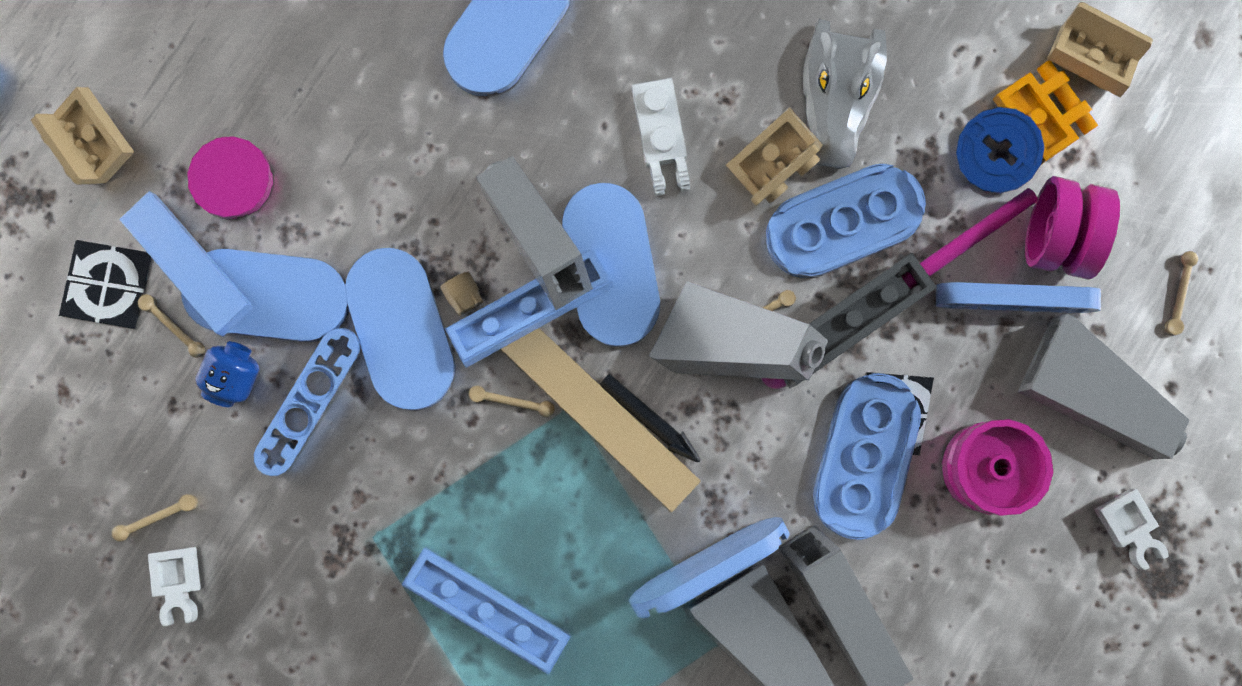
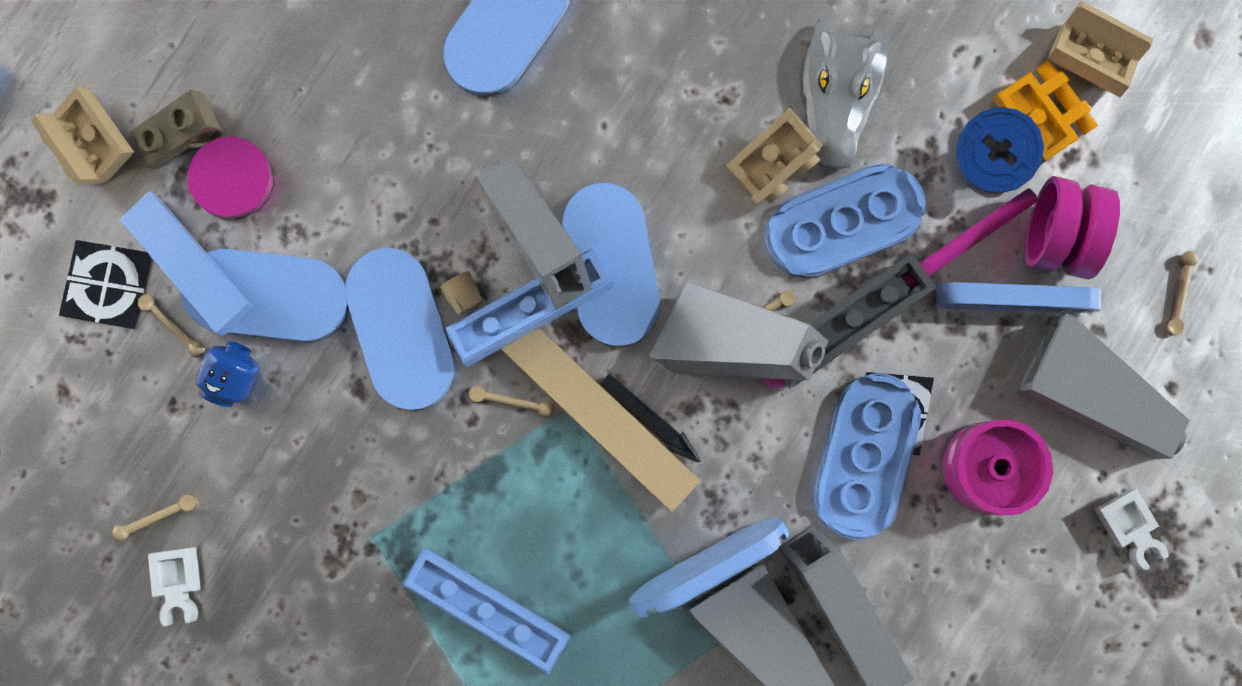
light blue beam [254,328,360,476] -> none
white hinge [632,78,690,196] -> none
none -> dark tan plate [130,90,223,169]

